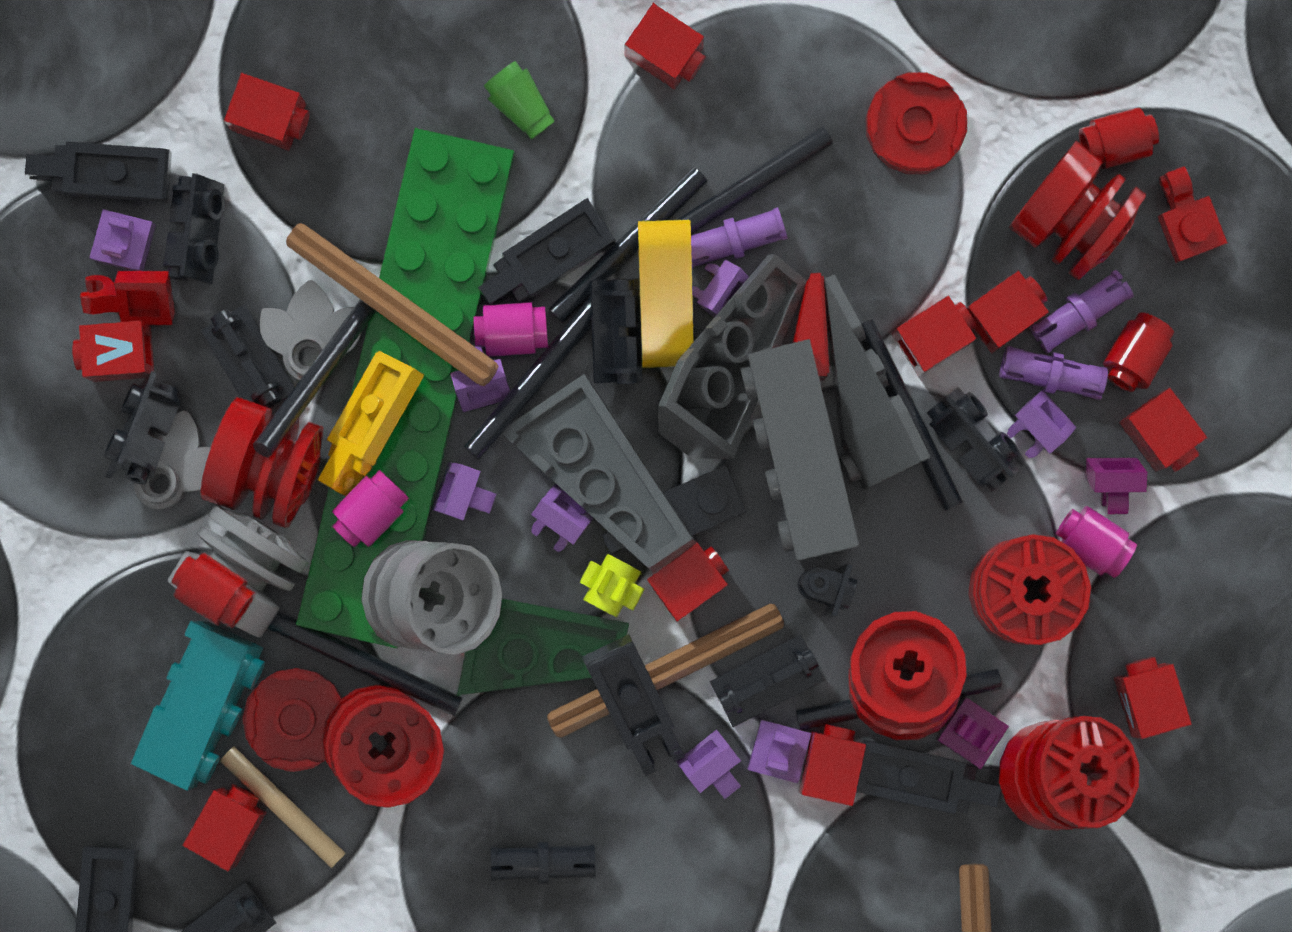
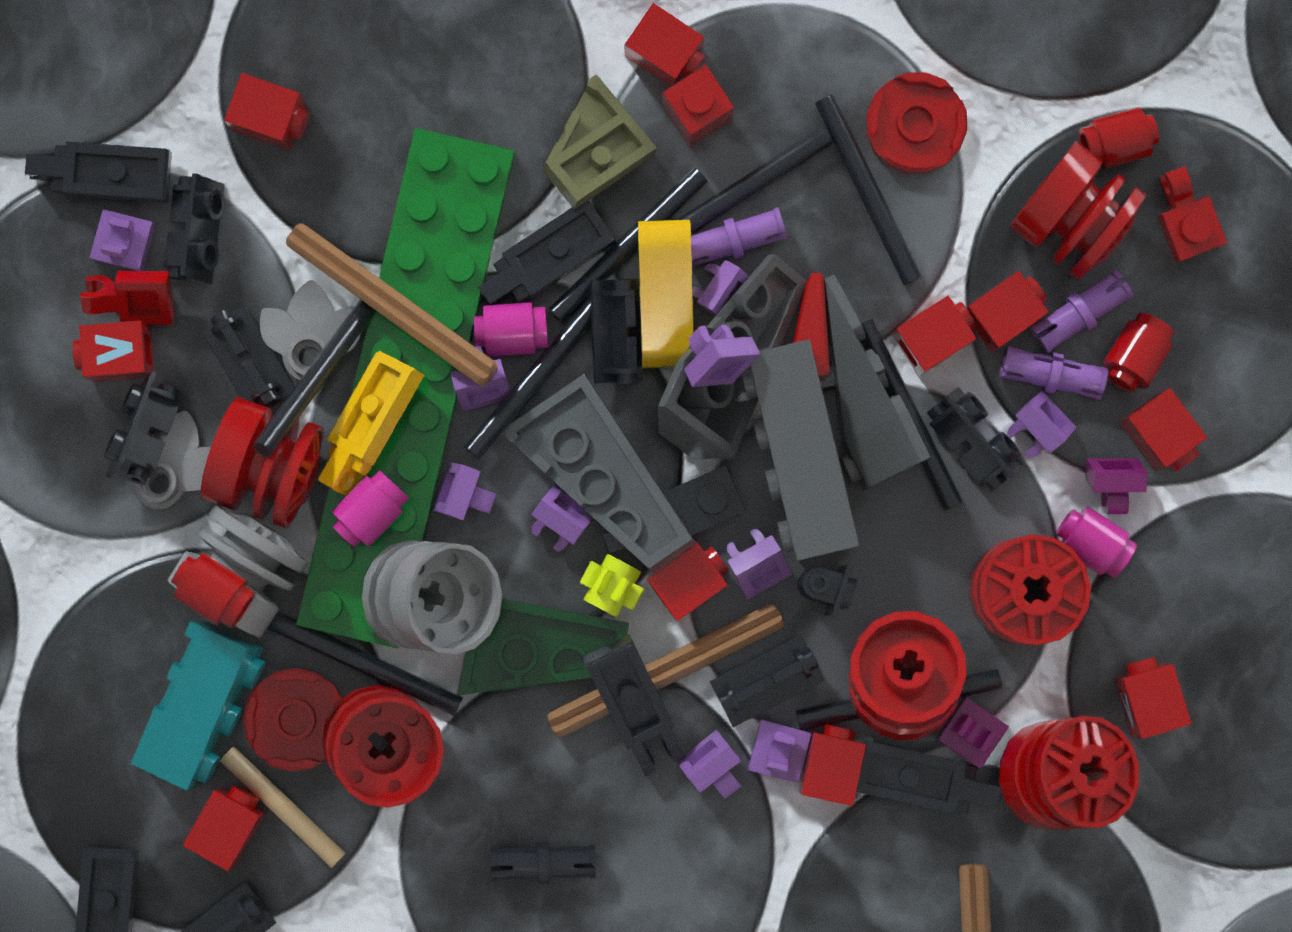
bright green cone [484,61,555,140] -> none
none -> olive wing [543,74,657,210]
none -> red brick [662,65,734,147]
none -> medium lavender tile [684,324,760,387]
none -> medium lavender tile [727,529,792,600]
none -> black bar [815,95,922,286]

